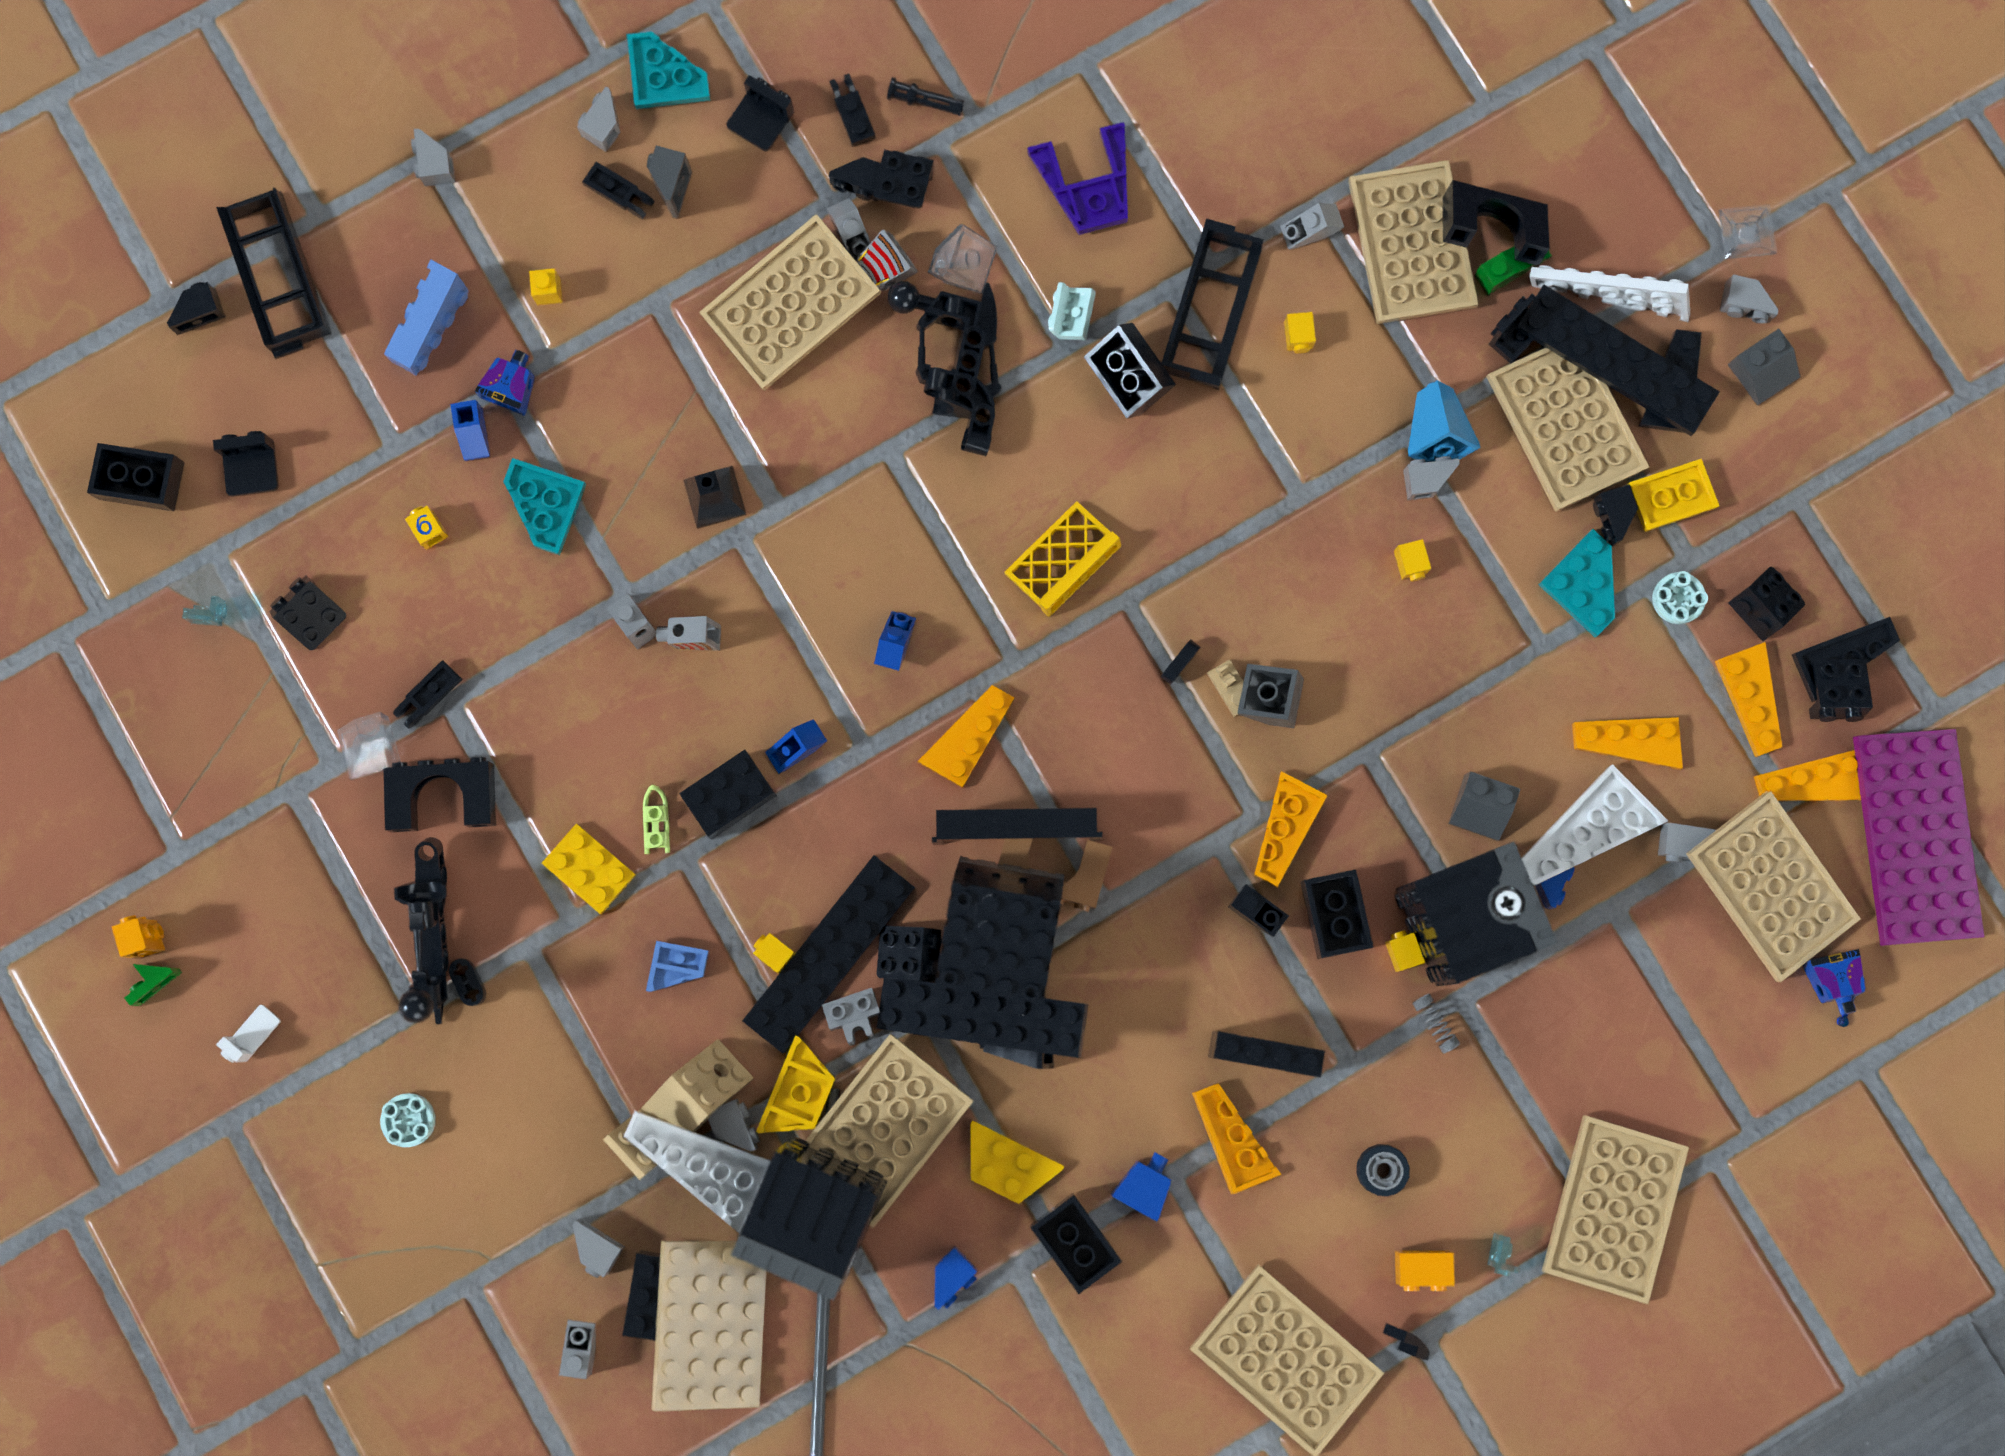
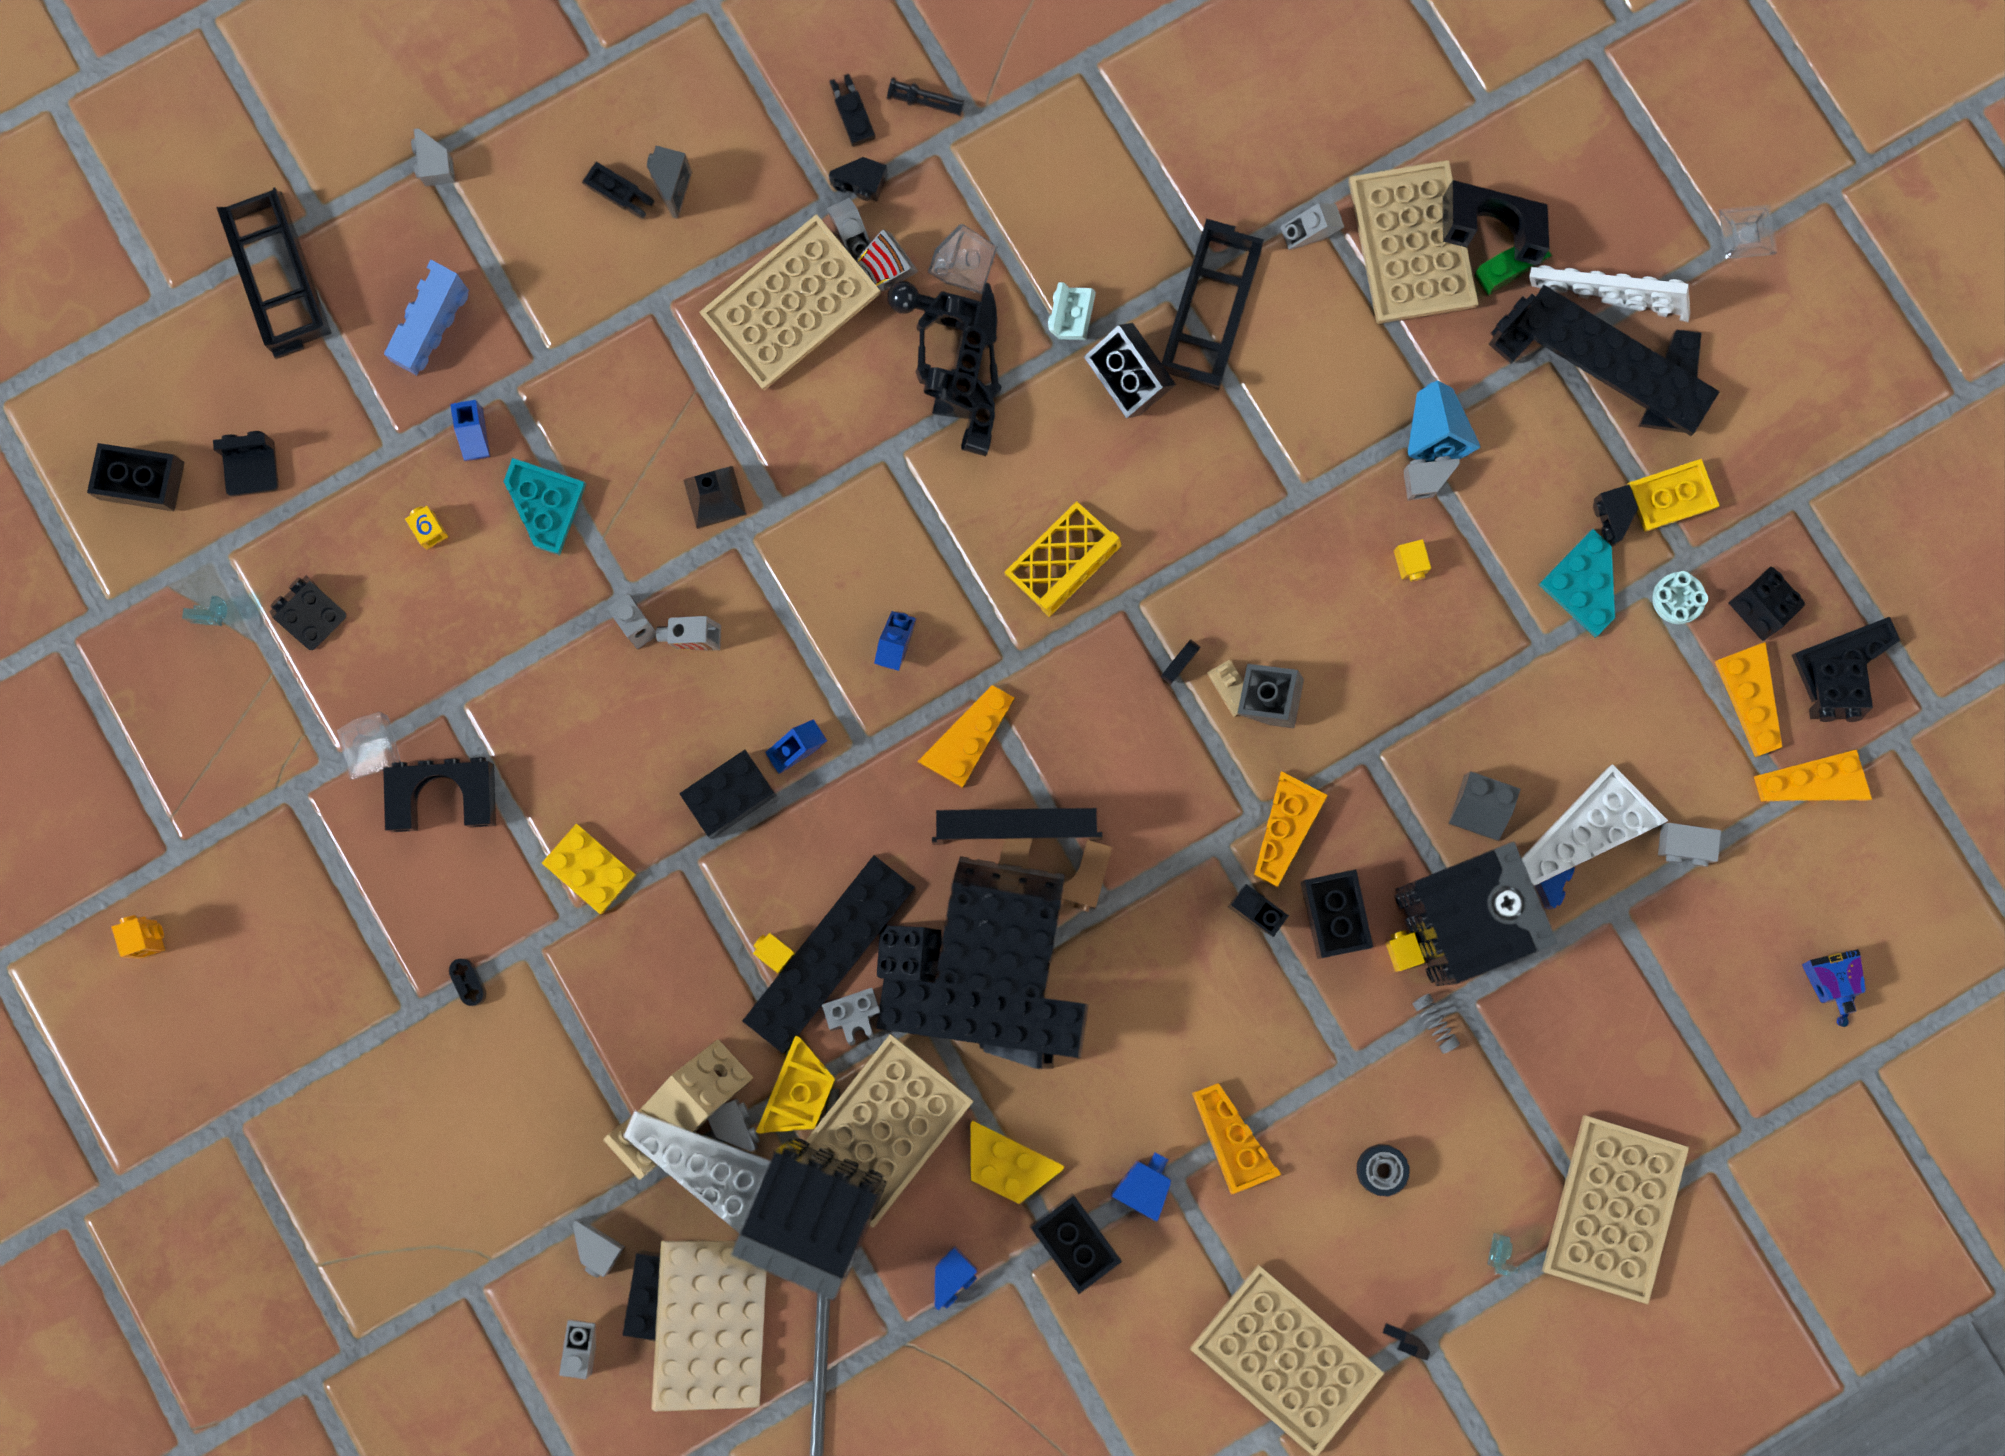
green slope [124,964,182,1006] -> none
black slope [167,282,225,335] -> none
white bracket [216,1005,281,1063] -> none
light aqua tile [380,1093,436,1147] -> none
black hinge [393,660,463,729] -> none
black piece [394,837,449,1024] -> none
torso [475,350,535,416] -> none
yellow brick [529,268,563,305] -> none
light grey slope [577,87,620,152] -> none
teal plate [627,31,711,109] -> none
yellowish green piece [643,785,670,854] -> none
medium blue wing [646,941,709,992] -> none
black bracket [726,75,794,151] -> none
black bracket [873,149,934,209] -> none
dark purple wing [1027,122,1128,235] -> none
black arch [1208,1031,1325,1078] -> none
yellow brick [1284,312,1316,354] -> none
light orange brick [1395,1250,1455,1291] -> none
tan plate [1486,348,1649,512] -> none
light orange wing [1572,717,1683,770] -> none
tan plate [1686,791,1860,982] -> none
light grey slope [1720,274,1779,324] -> none
dark grey slope [1728,329,1800,406] -> none
magenta plate [1853,729,1985,946] -> none

